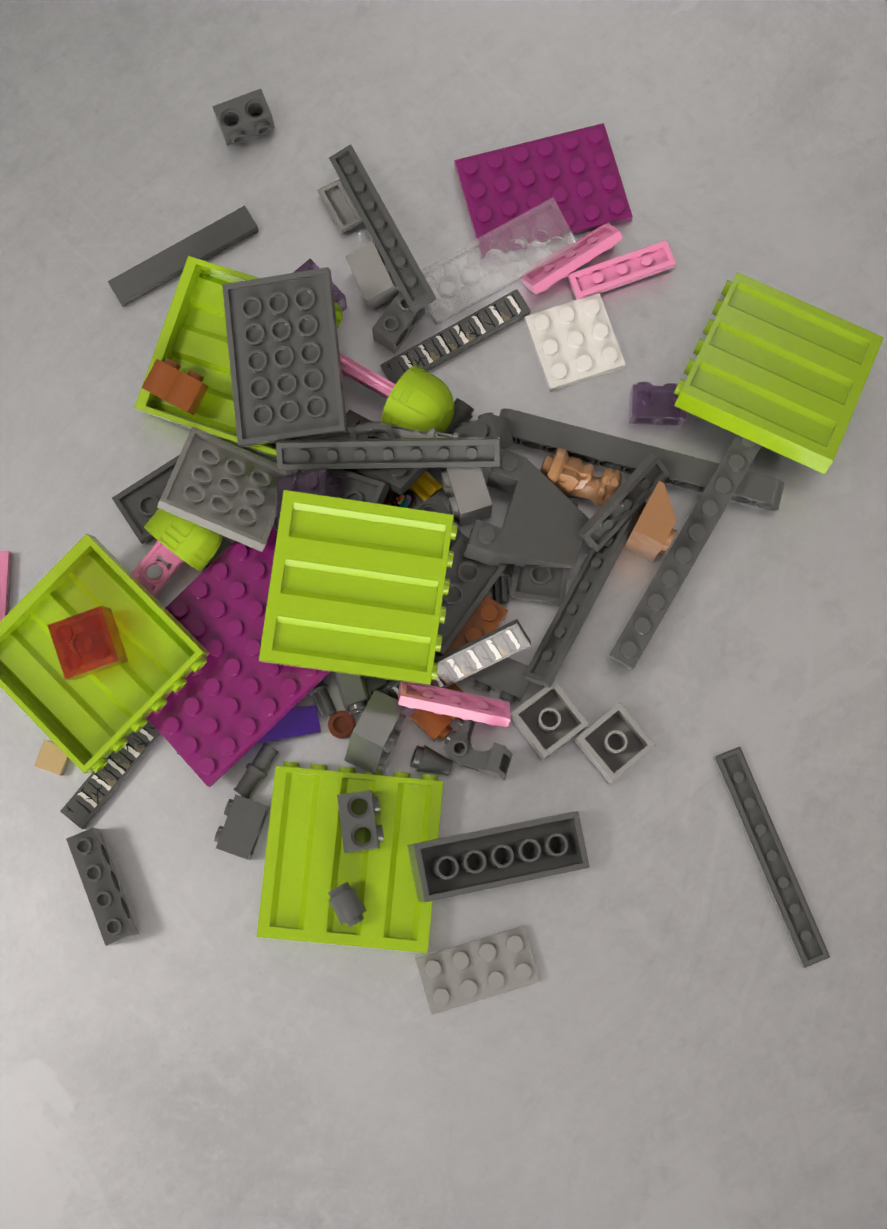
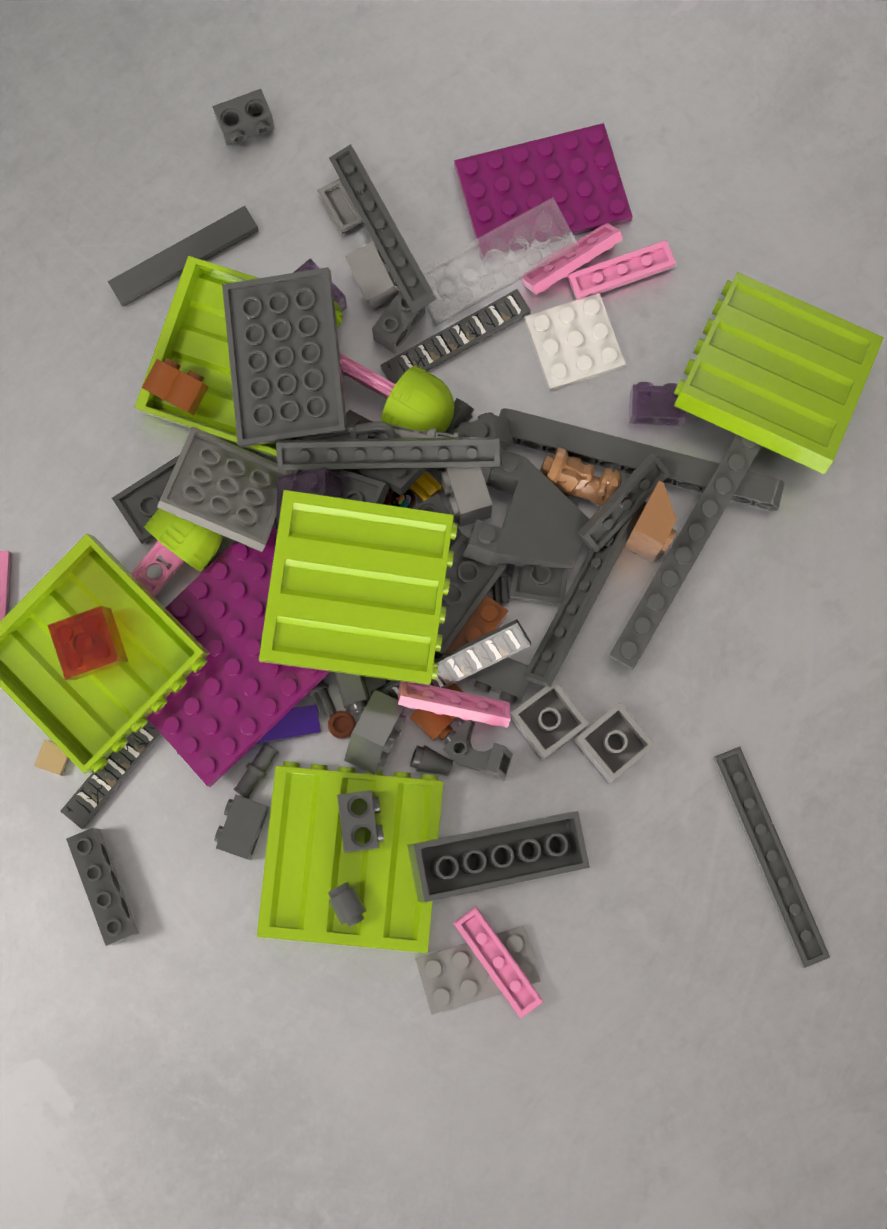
none -> bright pink tile [453,906,544,1019]

